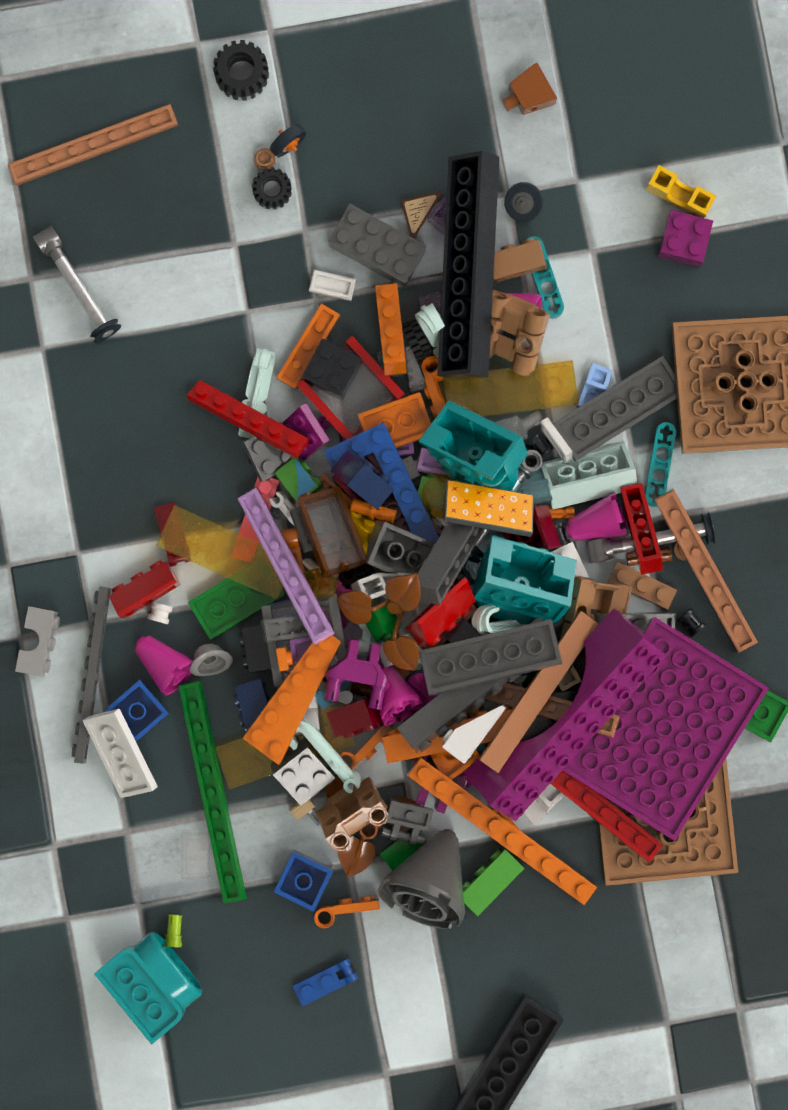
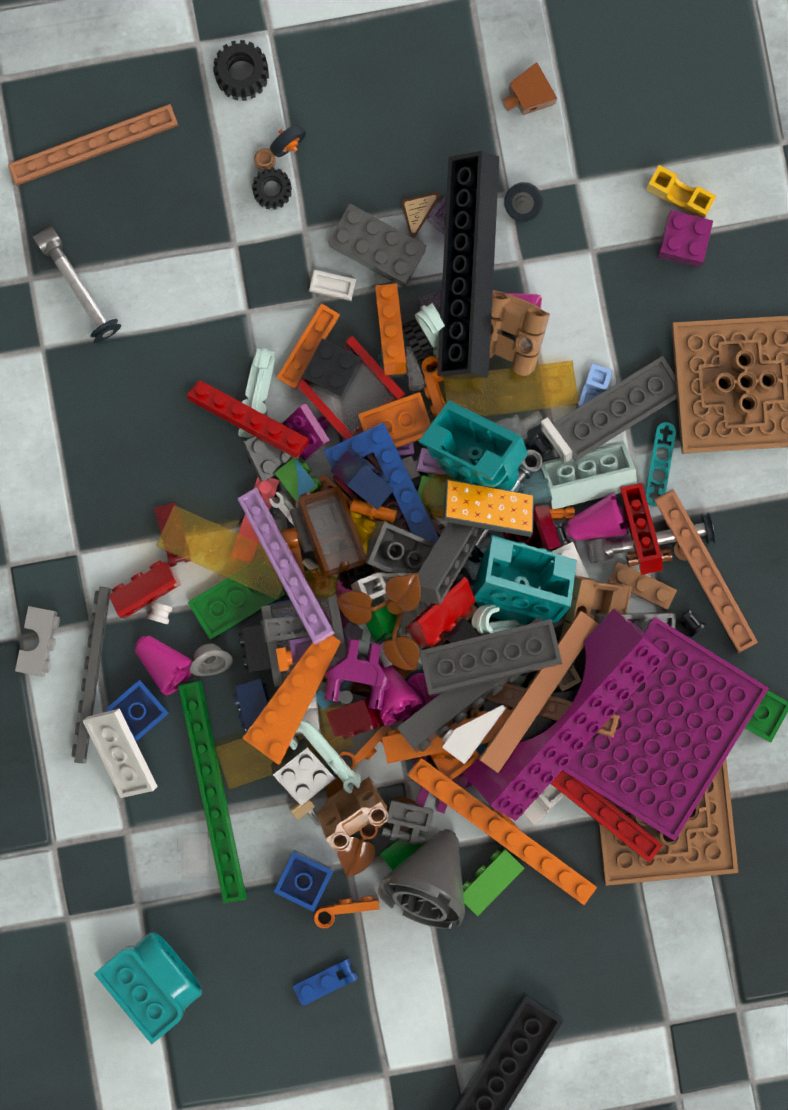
lime pin [164,914,182,947] -> none
medium nougat brick [493,238,547,284] -> none
teal beam [526,236,564,319] -> none

